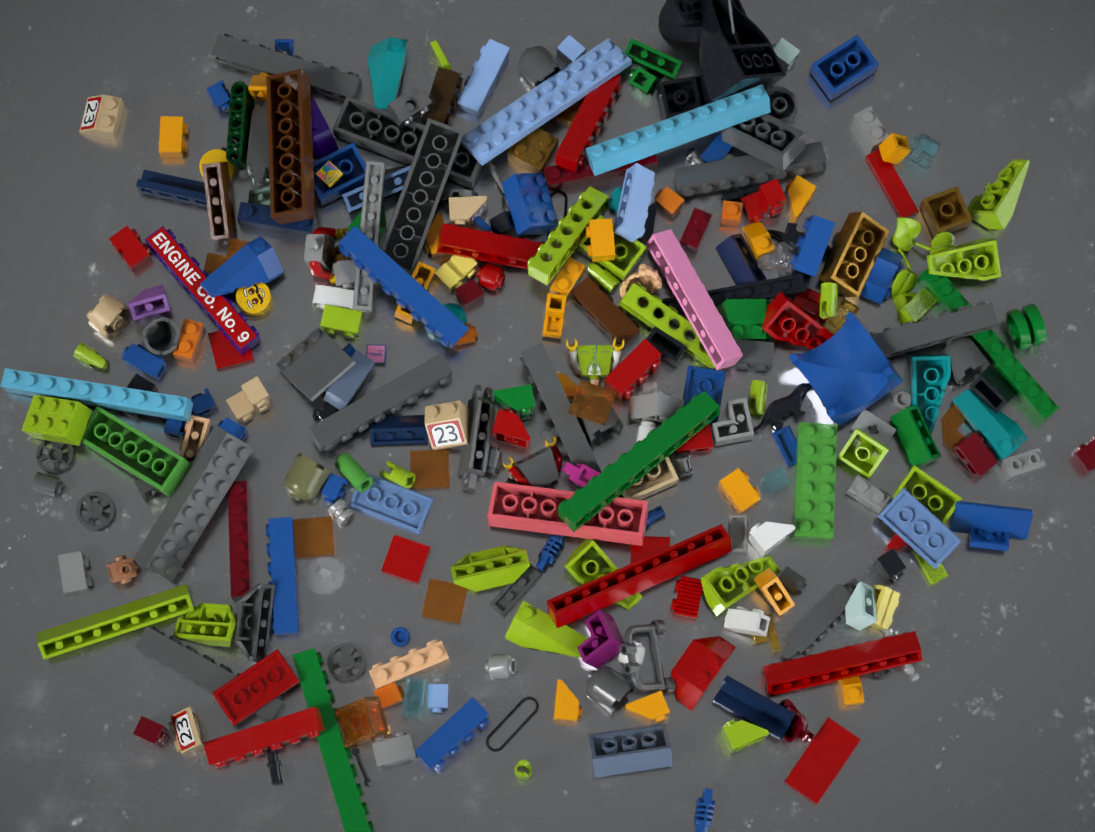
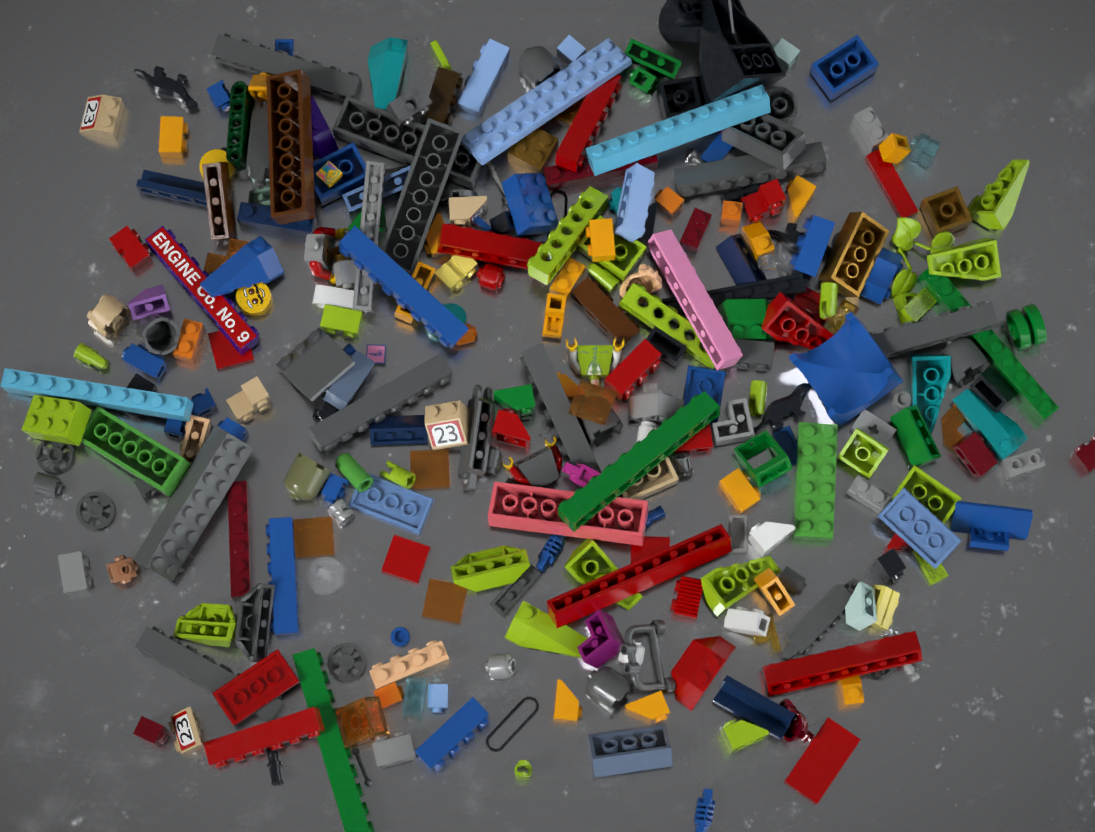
lime brick [37,584,194,660] -> none
dark red brick [454,279,485,310] -> none
none -> black animal [134,66,198,109]
none -> green window [733,430,792,488]

